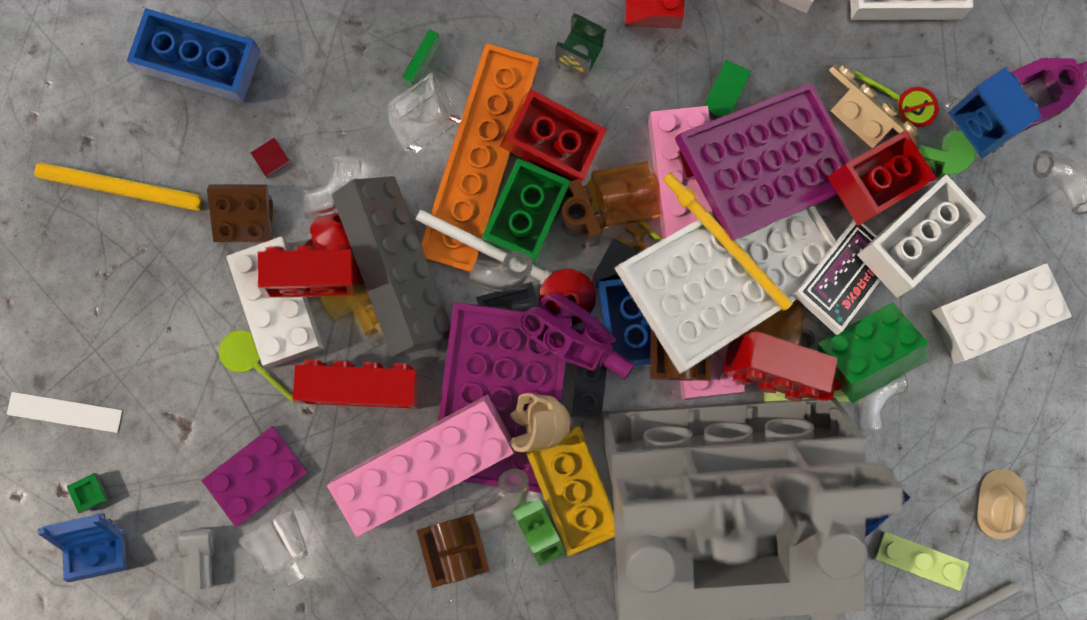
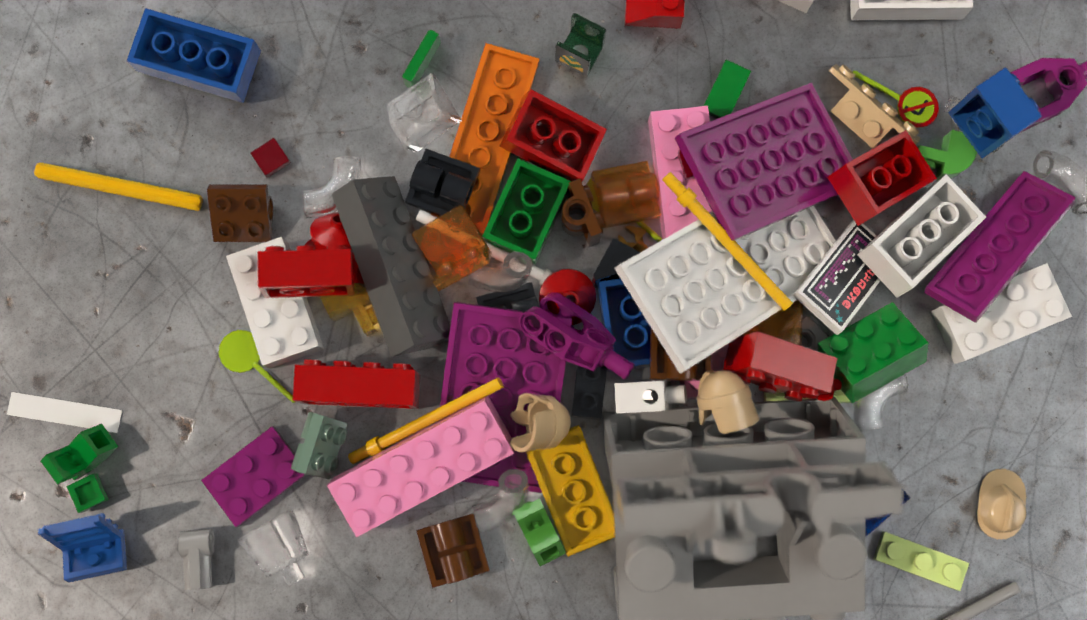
none -> green brick [40,423,119,485]
none -> sand green plate [291,412,348,479]
none -> yellow bar [348,377,504,464]
none -> black plate [405,148,480,224]
none -> clear orange bracket [412,205,492,291]
none -> white torso [614,380,687,413]
none -> tan helmet [697,370,759,434]
none -> magenta plate [924,171,1076,323]

